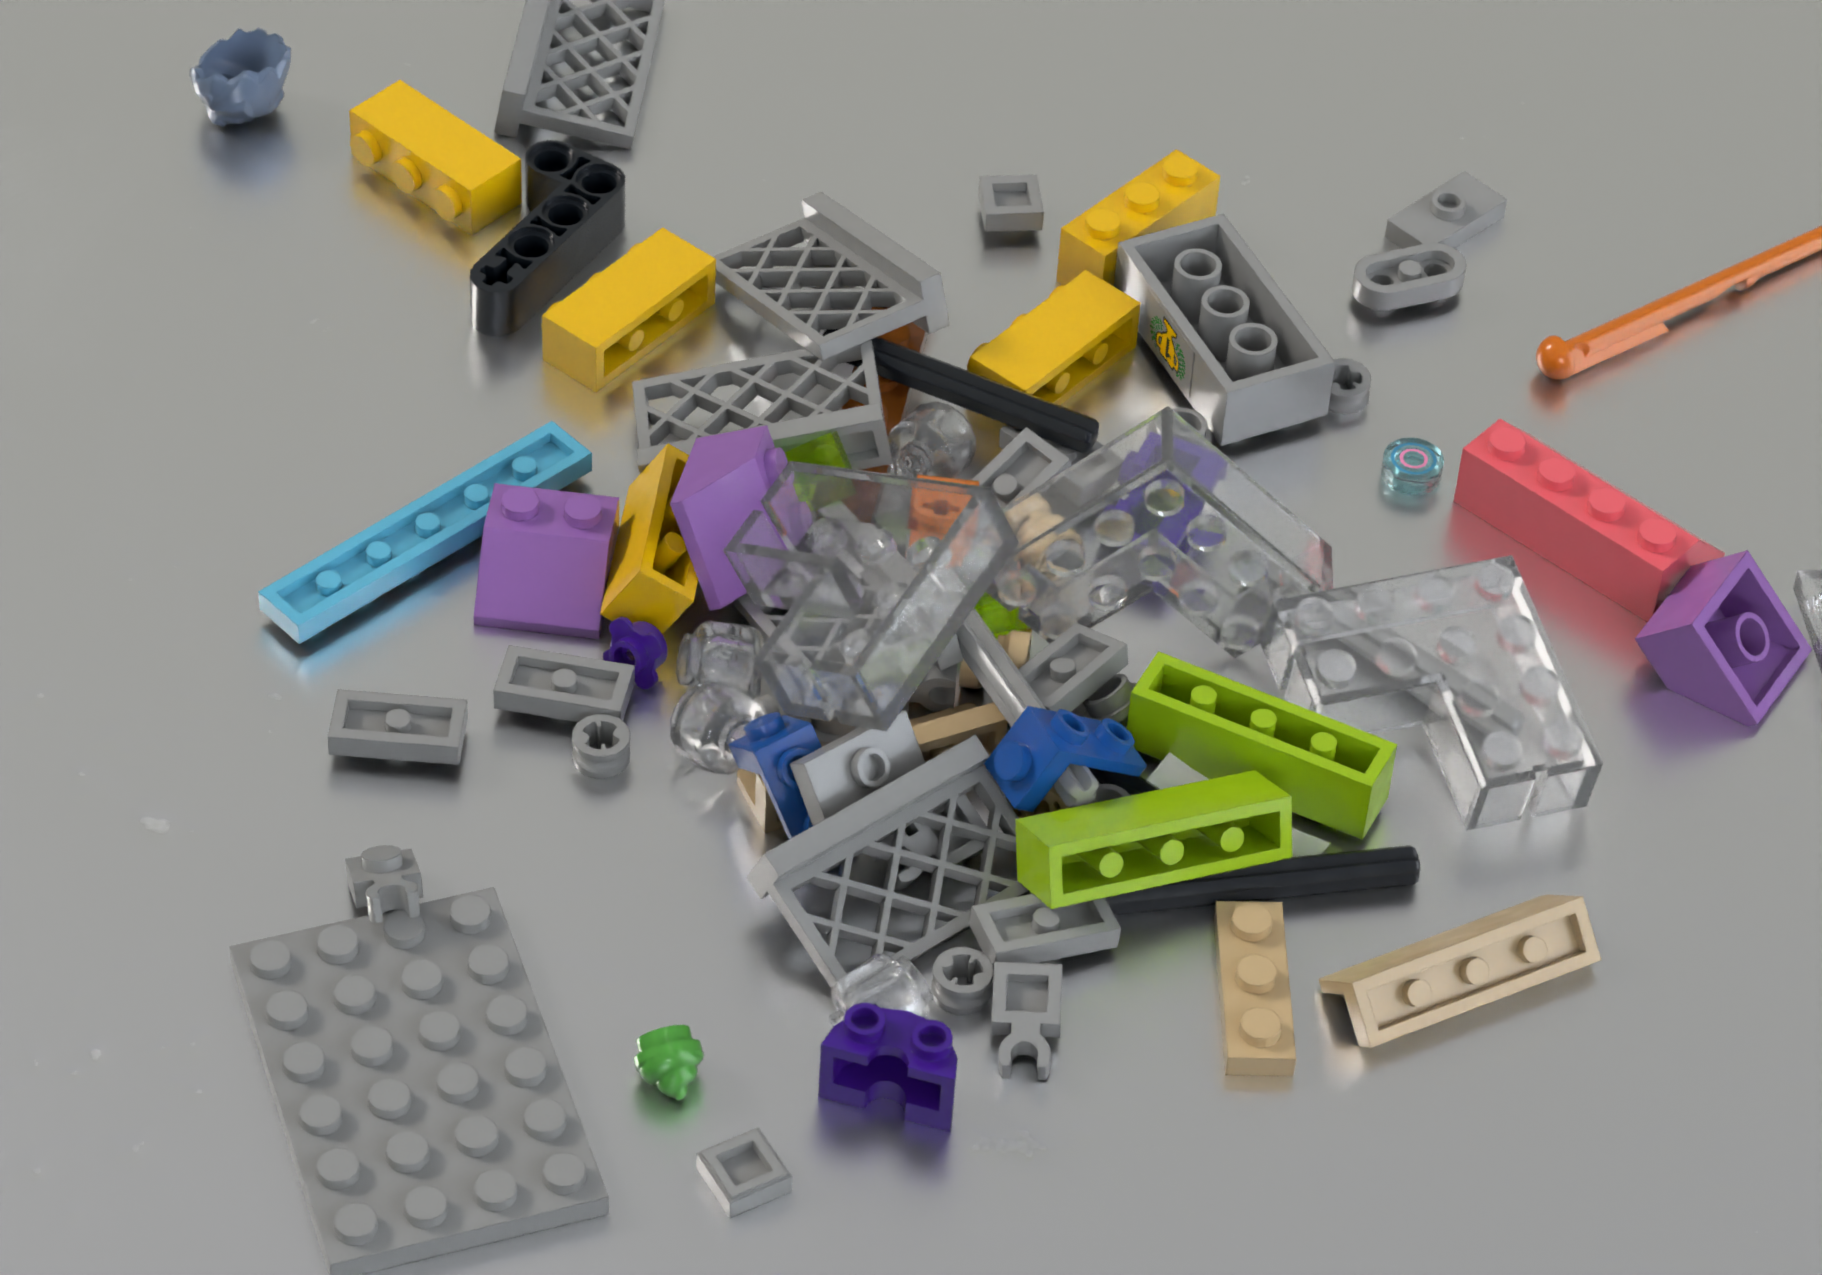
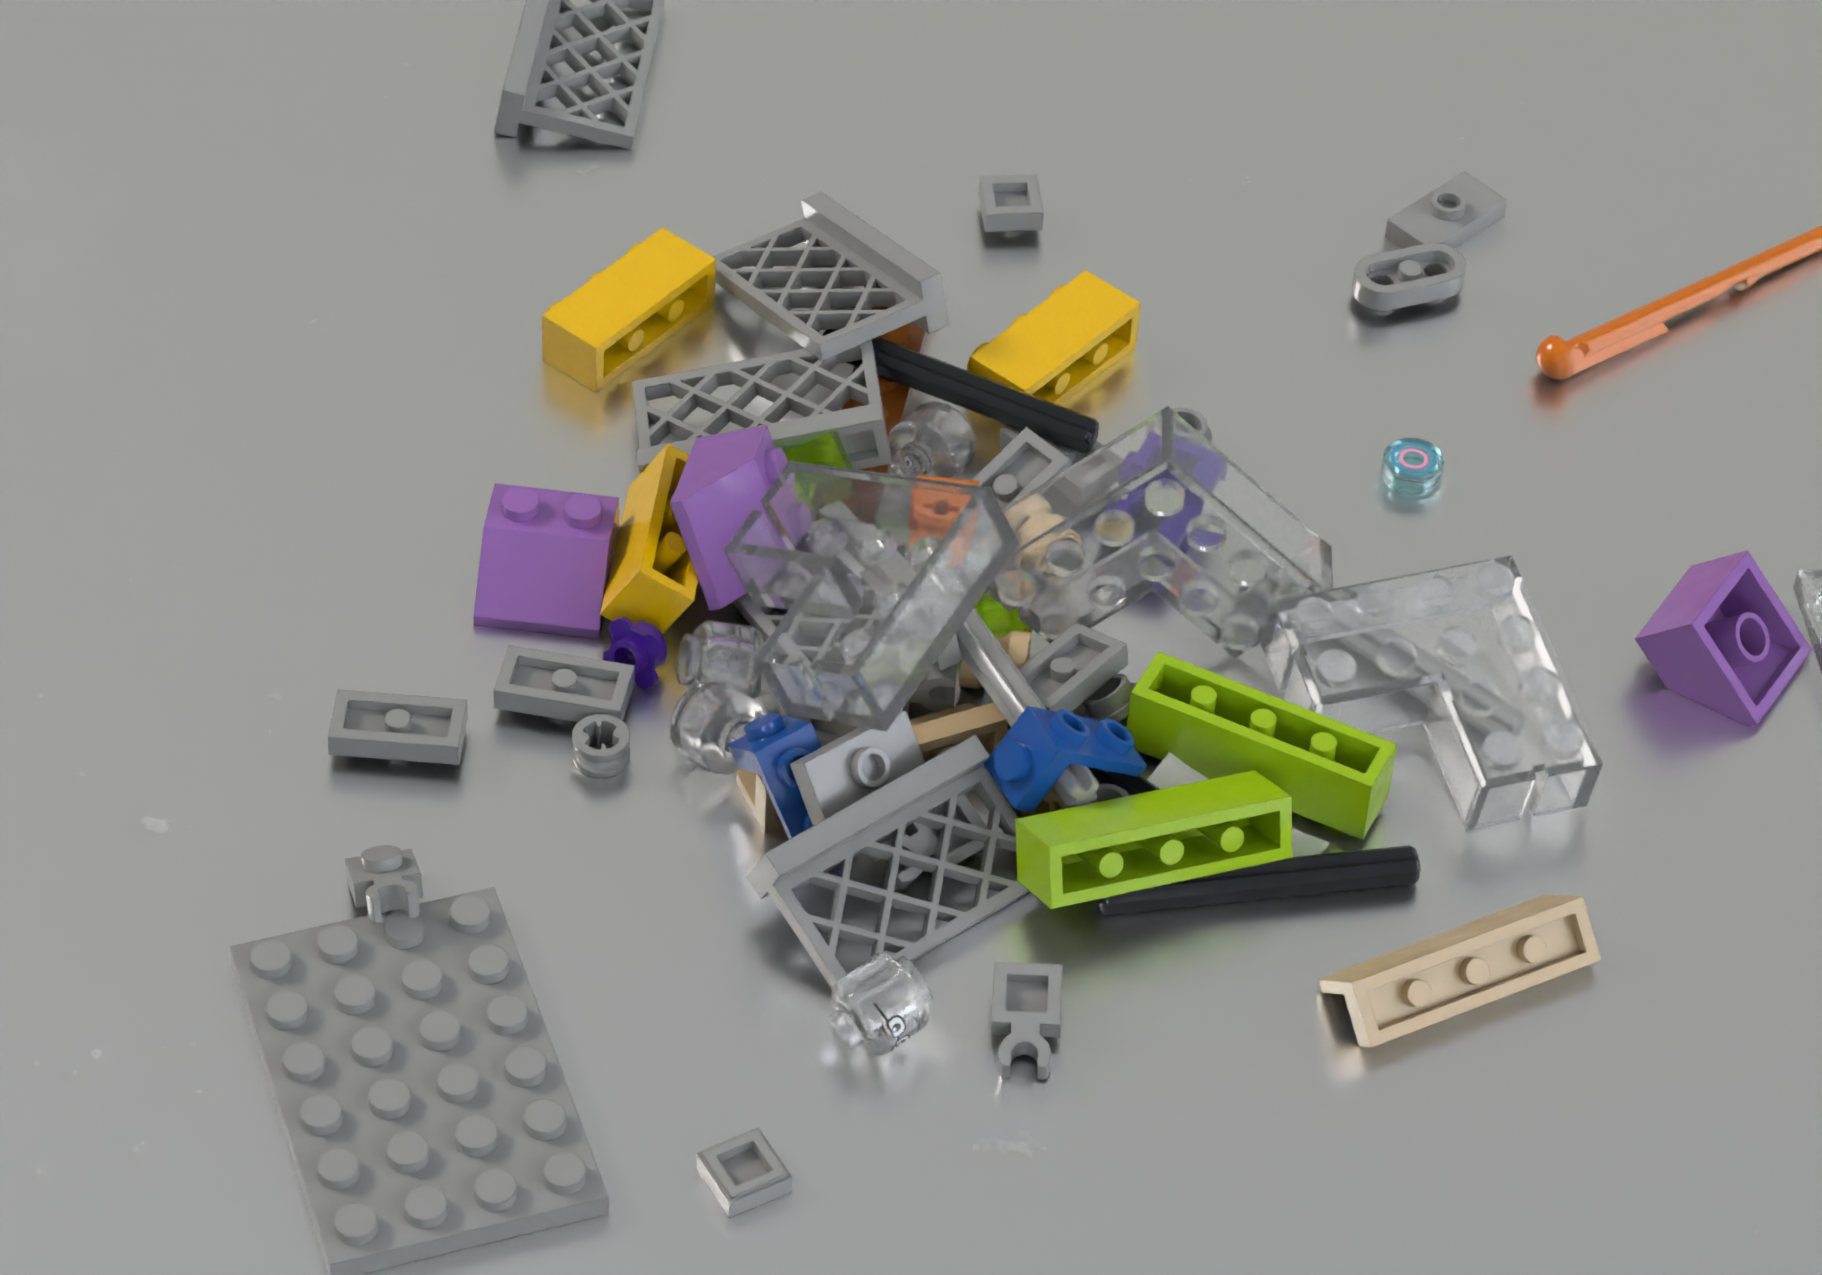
sand blue hair [190,27,291,127] -> none
medium azure plate [258,421,592,644] -> none
yellow brick [349,80,522,235] -> none
black beam [470,140,625,337] -> none
bright green plate [633,1025,704,1100] -> none
dark purple cylinder [818,1003,958,1132] -> none
light grey bush [931,947,993,1015] -> none
light grey plate [969,894,1121,972] -> none
yellow brick [1056,149,1221,286] -> none
light grey brick [1114,214,1335,446] -> none
tan plate [1213,901,1296,1076] -> none
light grey bush [1328,358,1371,415] -> none
coral slope [1453,419,1725,622] -> none

